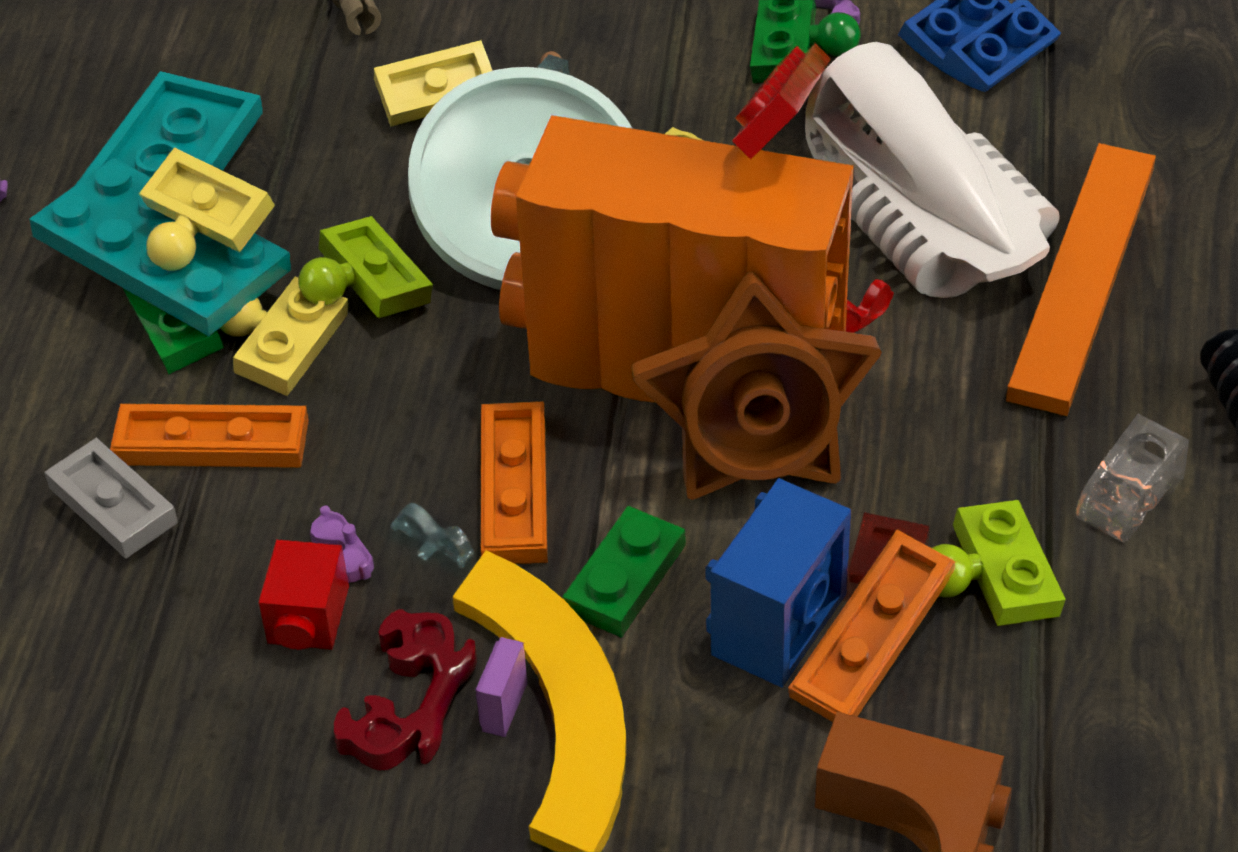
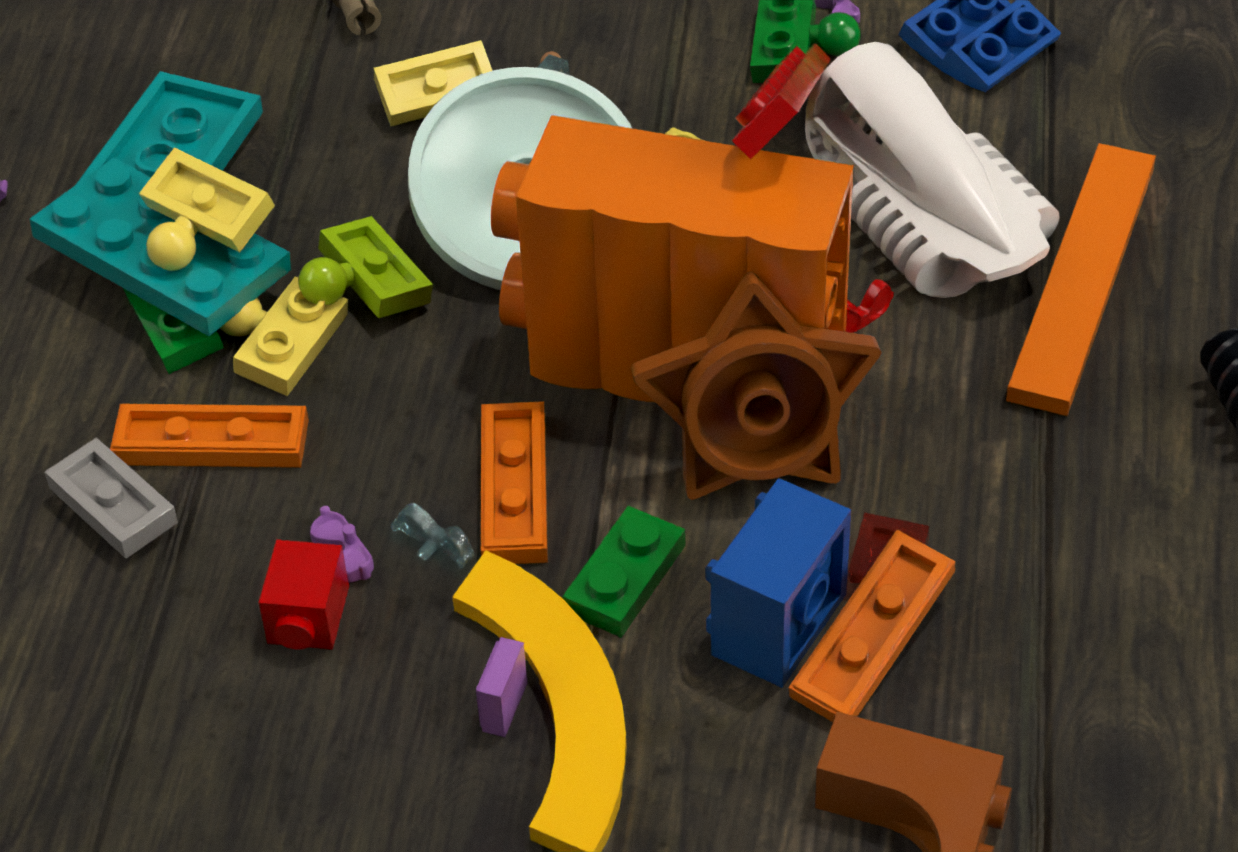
dark red helmet [334,609,477,771] -> none
lime plate [932,500,1066,626] -> none
clear leg [1075,414,1189,543] -> none

